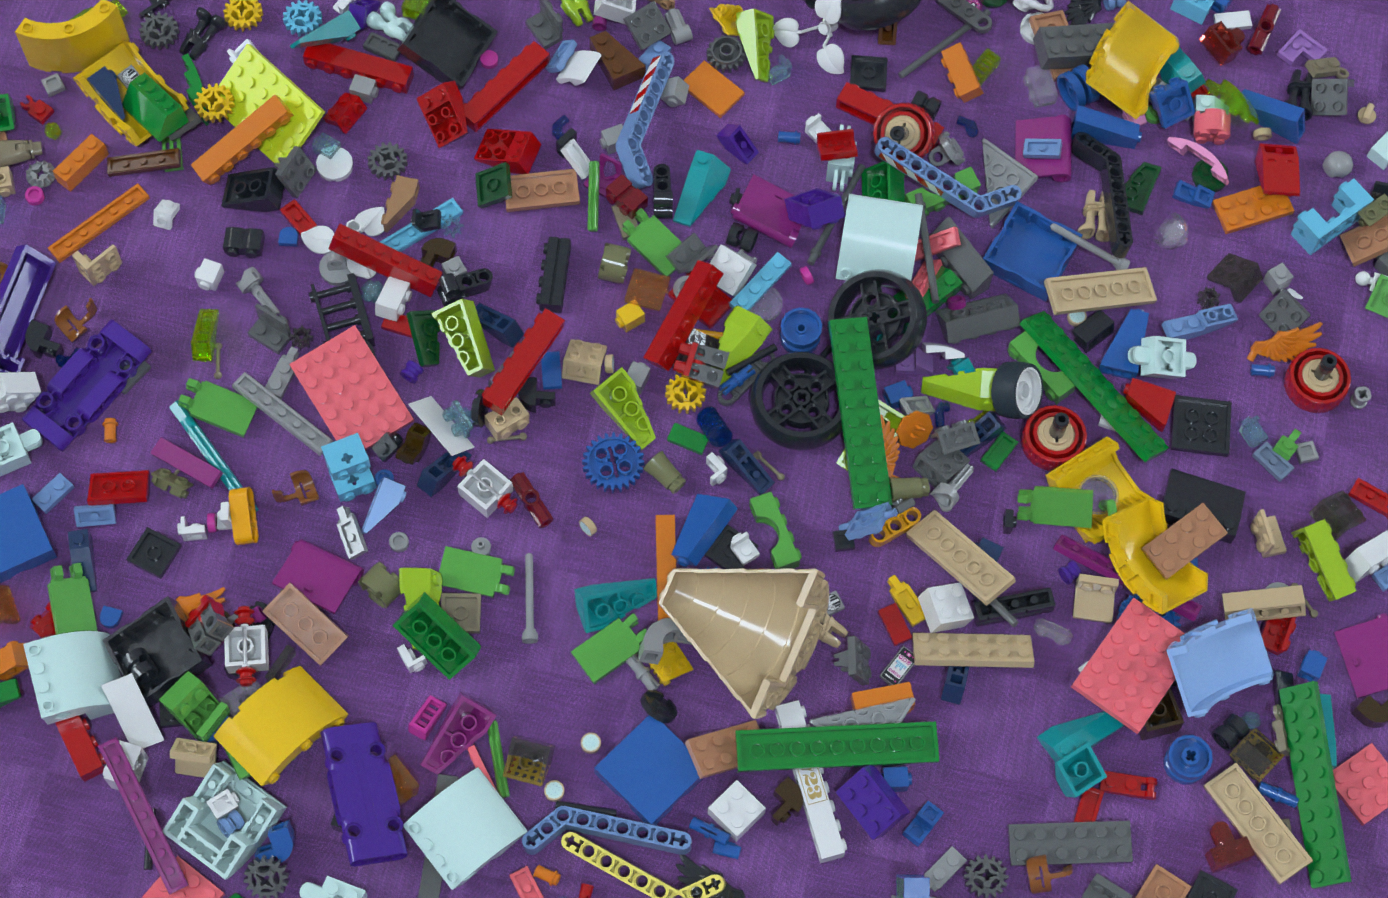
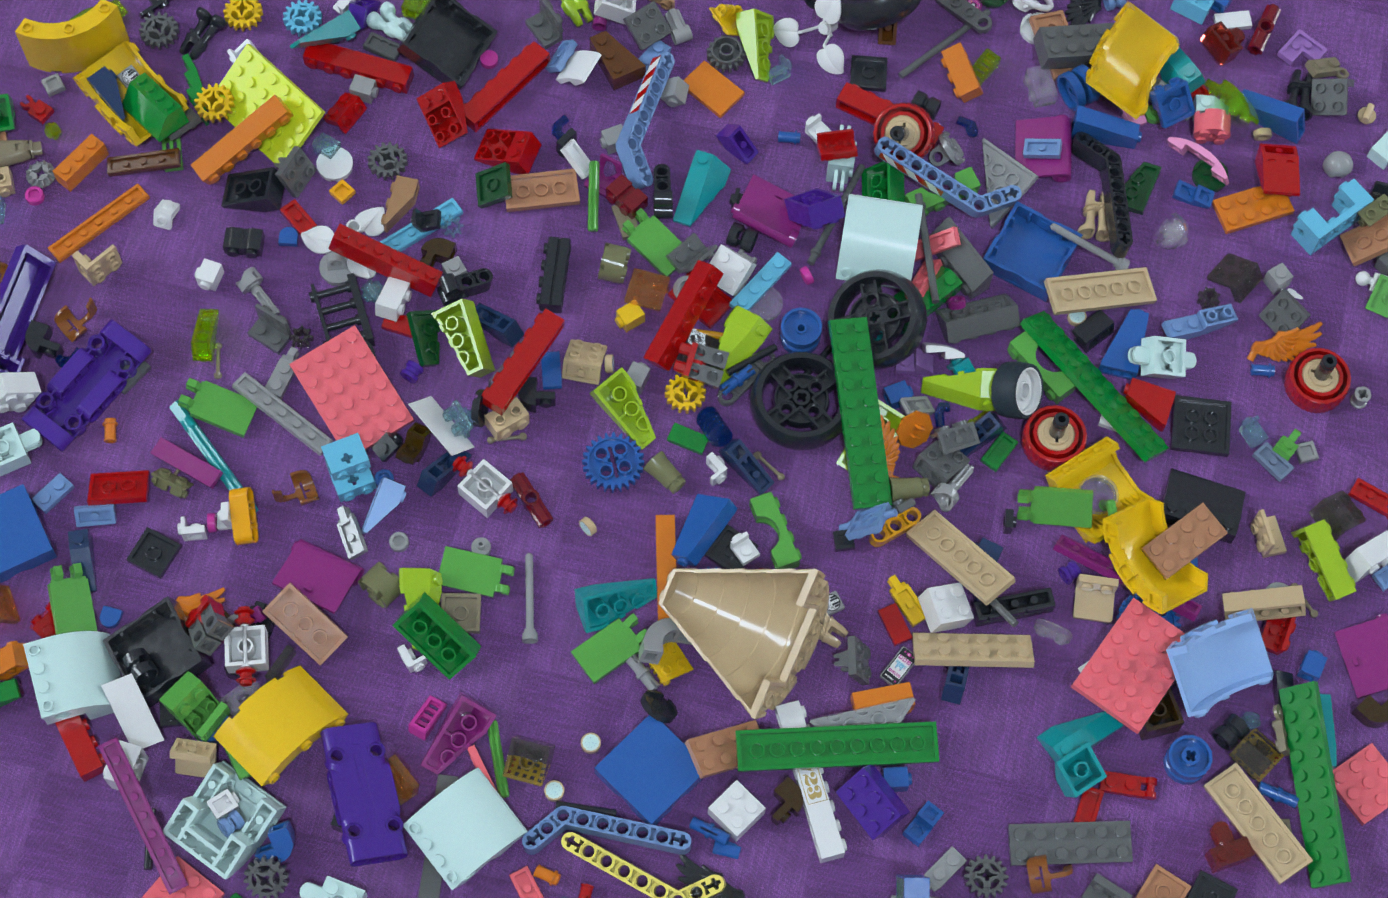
none -> light orange plate [329,179,356,205]

